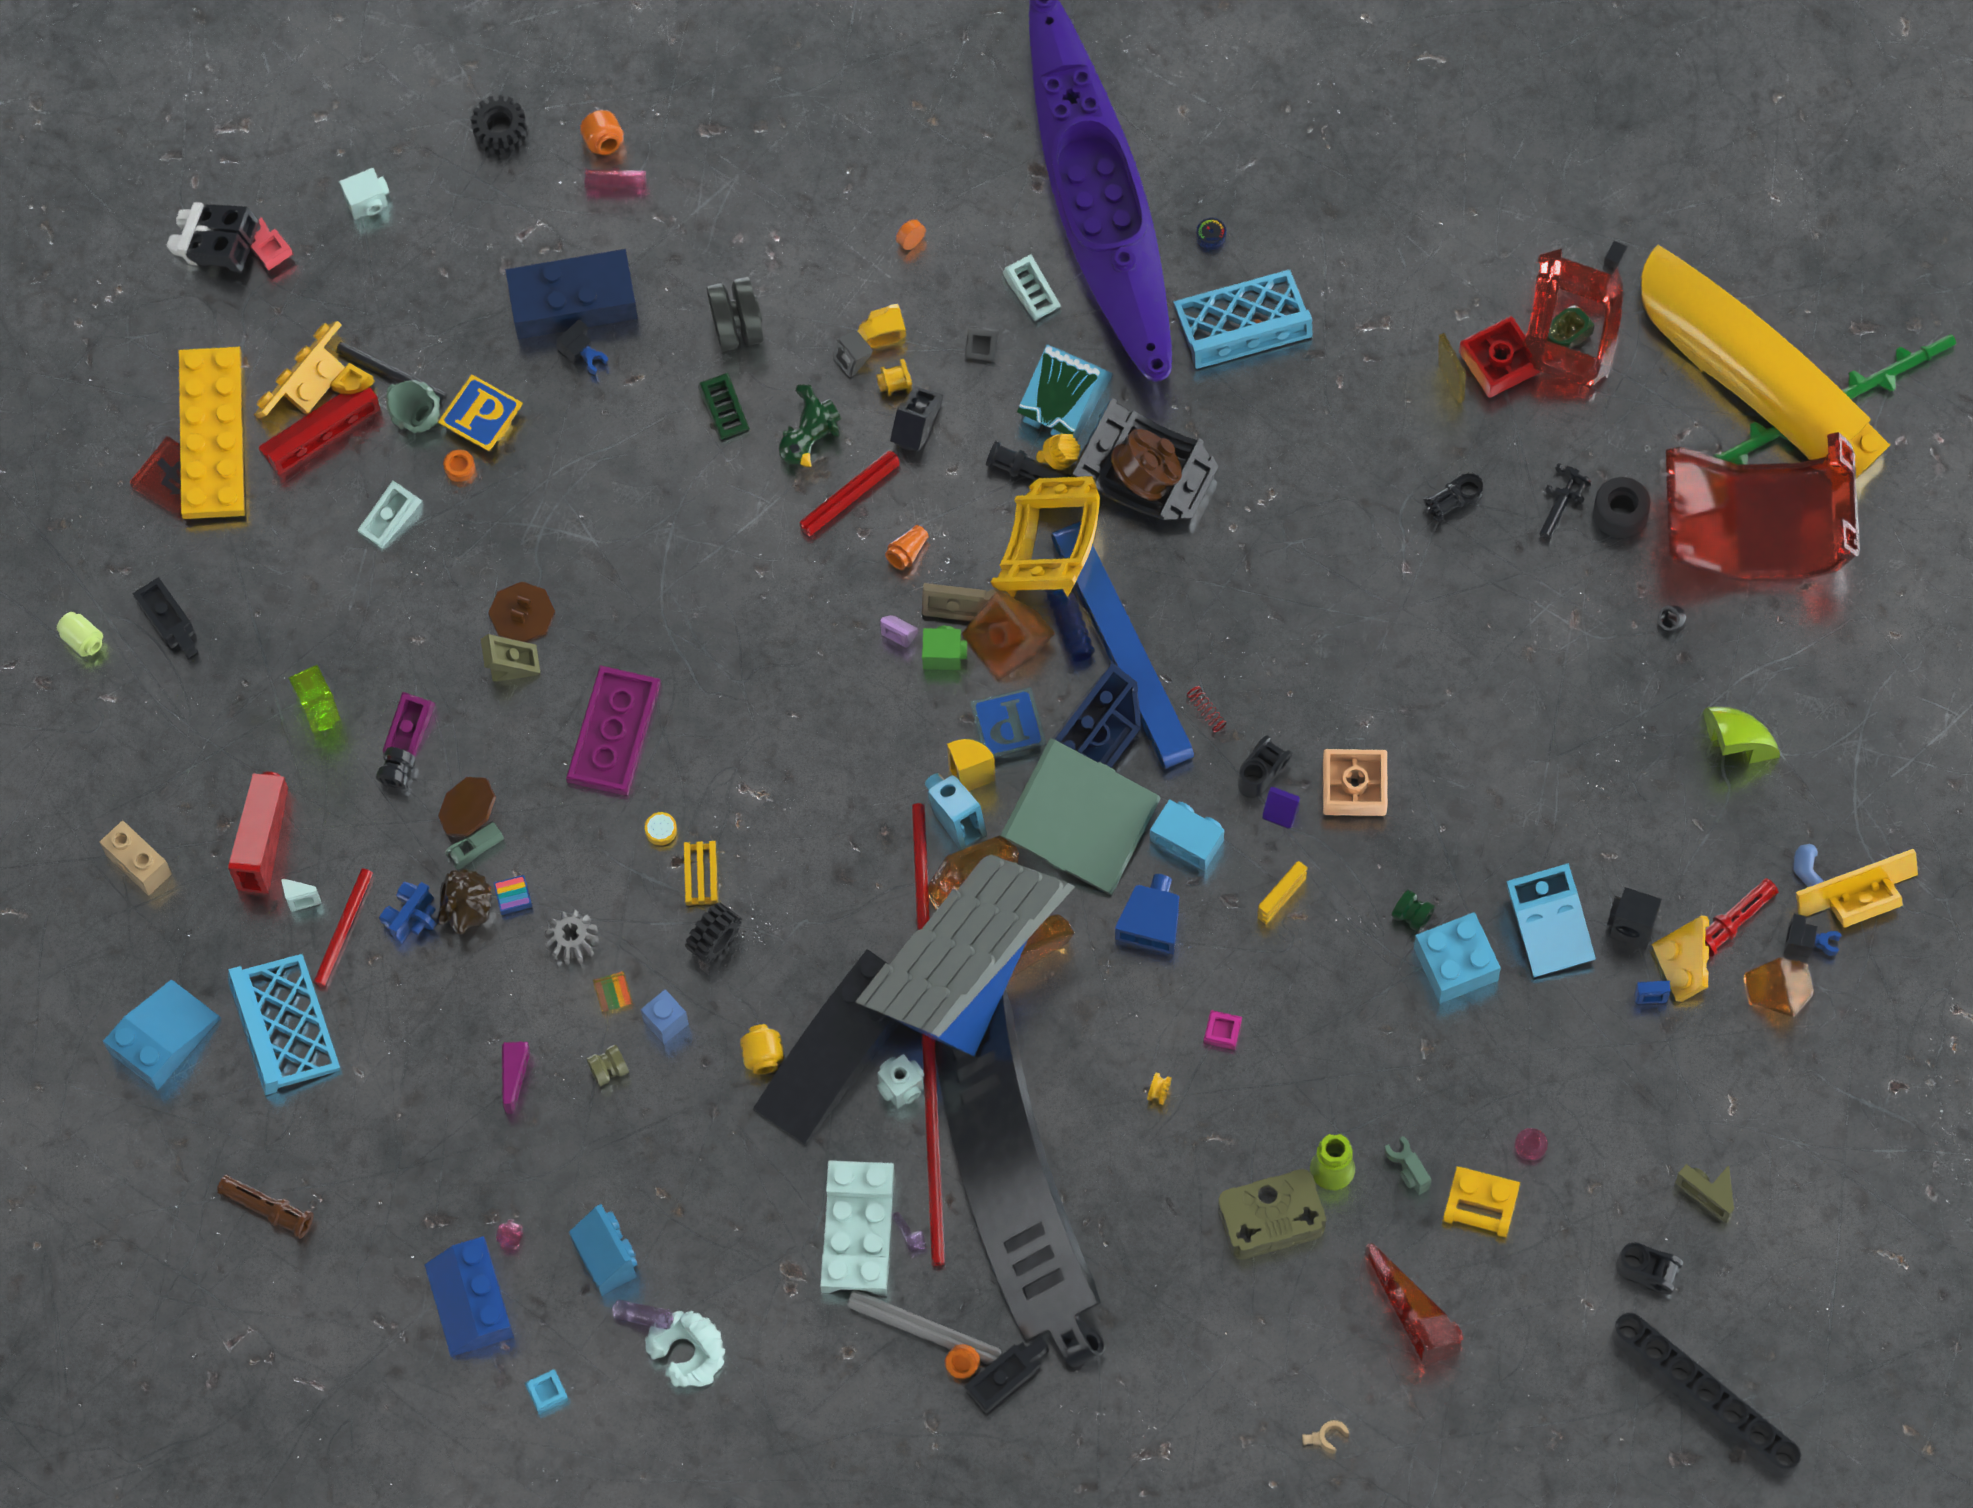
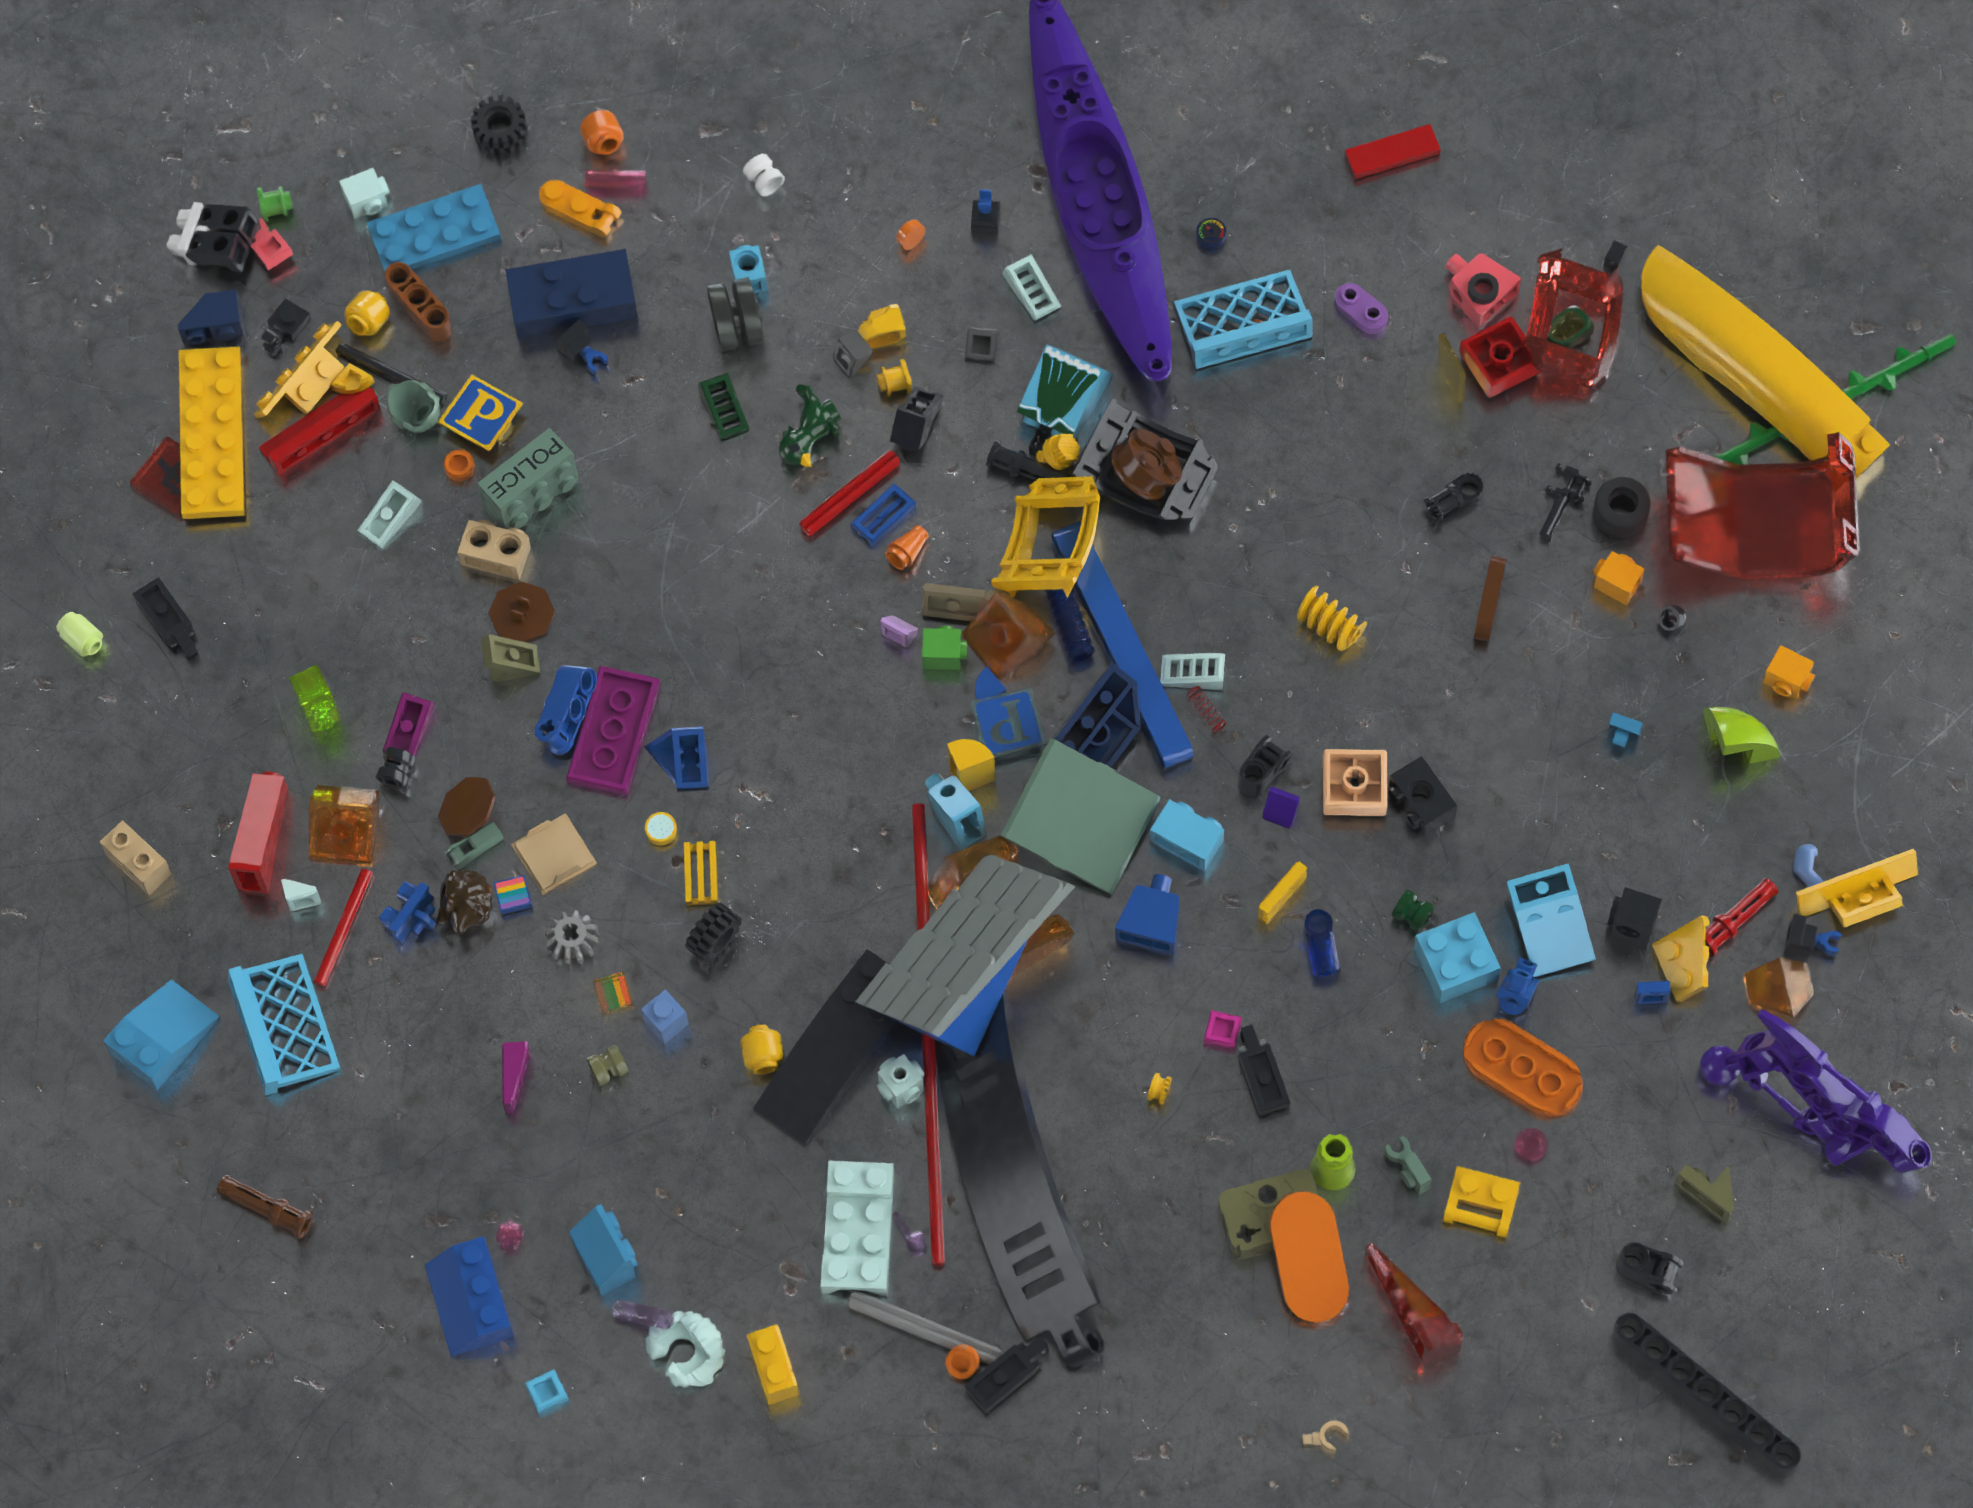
none -> dark blue slope [178,289,244,344]
none -> bright green brick [257,186,293,223]
none -> black plate [261,298,311,352]
none -> clear orange slope [309,785,379,863]
none -> yellow head [344,291,390,336]
none -> dark azure plate [367,184,502,272]
none -> dark orange beam [384,262,452,342]
none -> tan brick [457,520,531,580]
none -> sand green brick [477,428,579,529]
none -> tan piece [511,813,597,896]
none -> blue piece [534,665,597,755]
none -> light orange plate [539,180,622,238]
none -> blue slope [644,726,708,789]
none -> medium azure brick [729,245,768,293]
none -> white wheel [743,154,785,196]
none -> yellow brick [747,1325,799,1405]
none -> blue tile [851,483,917,547]
none -> black piece [971,189,1000,234]
none -> blue tile [975,667,1007,703]
none -> black piece [1029,428,1051,457]
none -> light aqua slope [1160,653,1225,691]
none -> black hinge [1238,1024,1291,1116]
none -> orange tile [1269,1191,1349,1322]
none -> yellow piece [1297,585,1367,651]
none -> clear blue piece [1303,909,1341,978]
none -> medium lavender plate [1334,283,1388,334]
none -> red tile [1345,124,1441,180]
none -> black brick [1387,756,1457,836]
none -> coral torso [1445,254,1521,329]
none -> orange tile [1463,1019,1583,1117]
none -> black piece [1468,273,1499,305]
none -> reddish brown beam [1474,555,1507,642]
none -> blue hips [1496,958,1539,1015]
none -> light orange brick [1593,551,1644,605]
none -> dark azure tile [1609,712,1644,748]
none -> dark purple piece [1700,1009,1932,1173]
none -> light orange brick [1763,645,1816,699]

